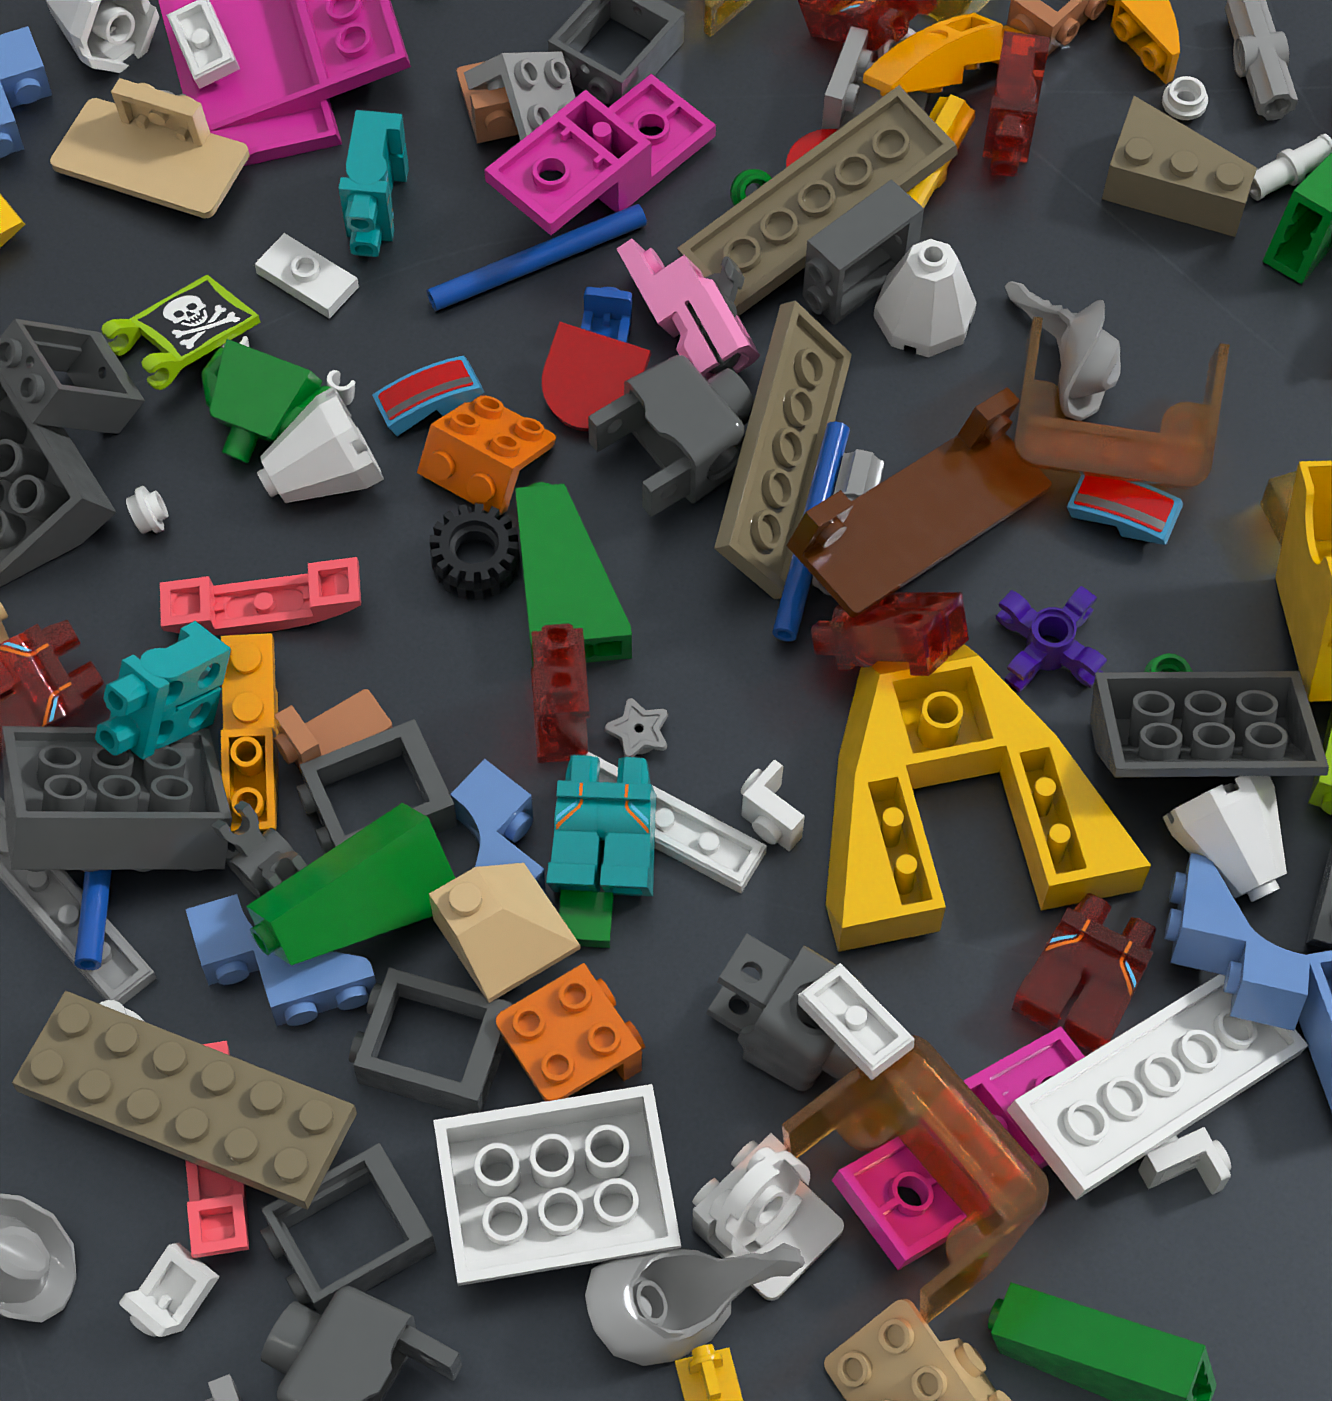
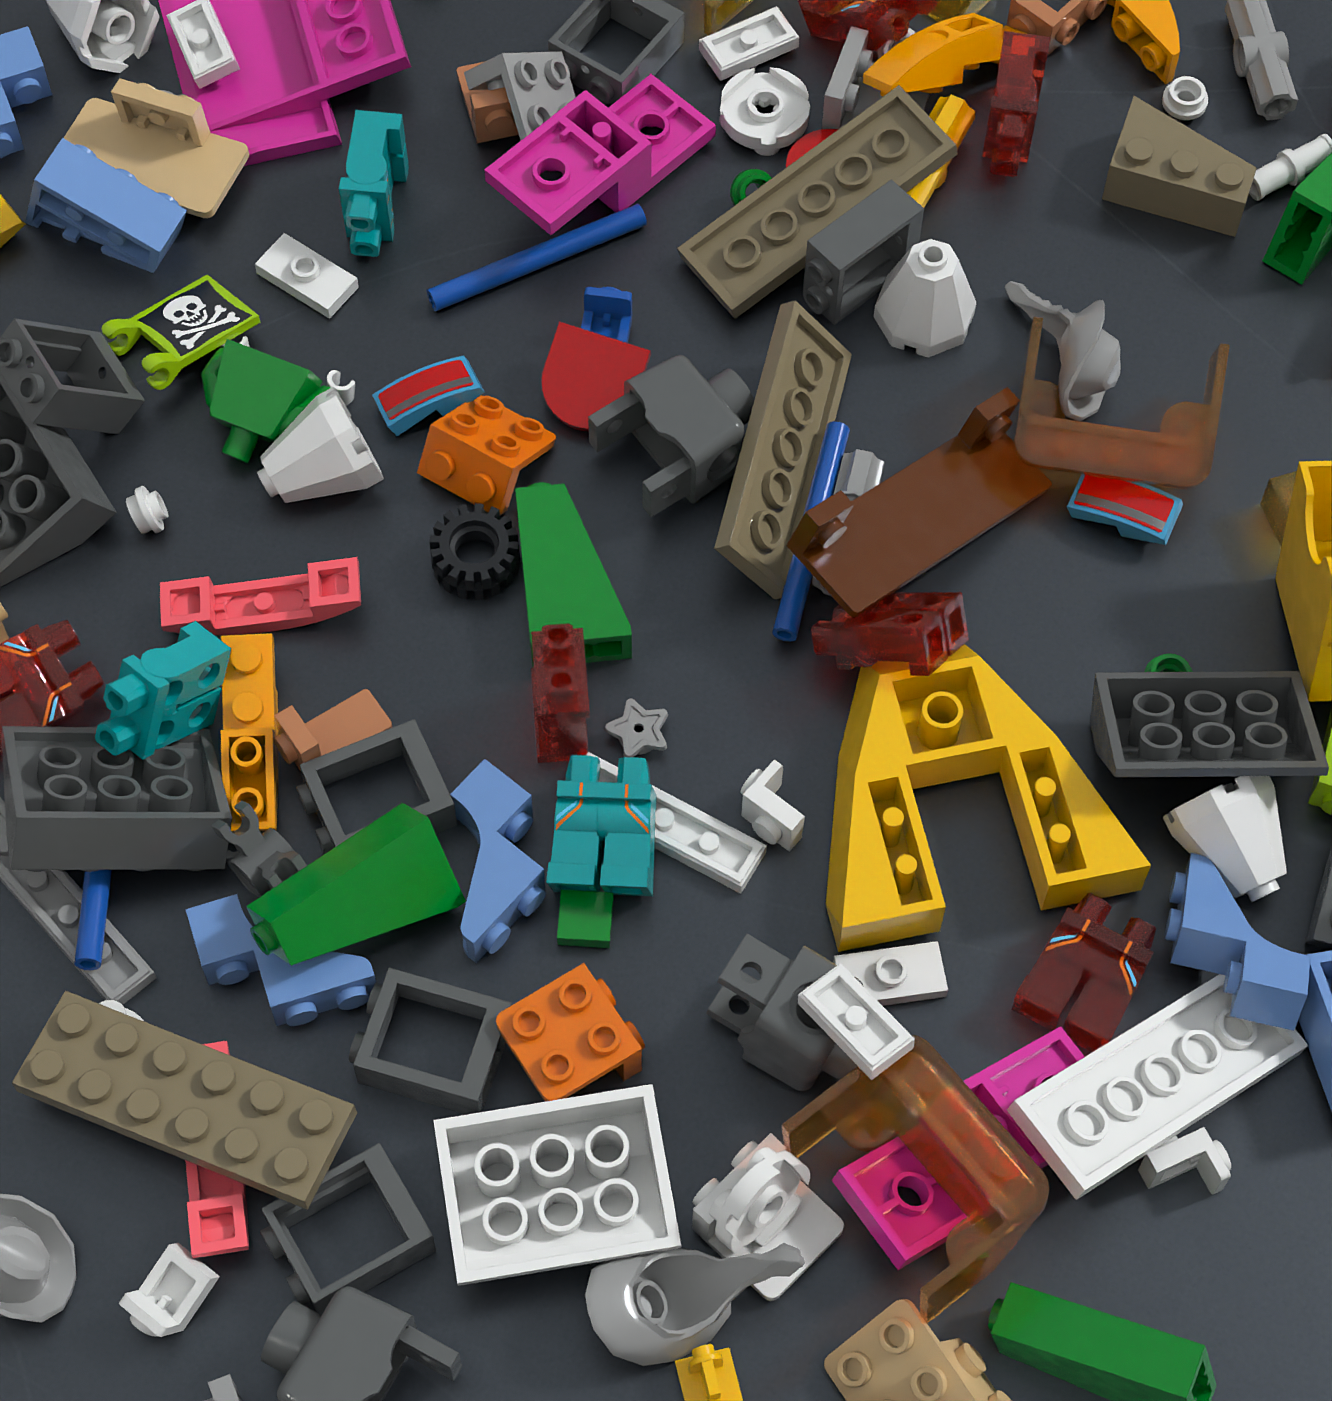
tan slope [429,863,580,1003] -> none
bright pink plate [617,239,760,380] -> none
dark purple pin [996,586,1107,692] -> none
none -> medium blue wedge [25,138,187,273]
none -> white plate [699,6,799,81]
none -> white plate [719,67,810,156]
none -> white plate [833,941,948,1006]

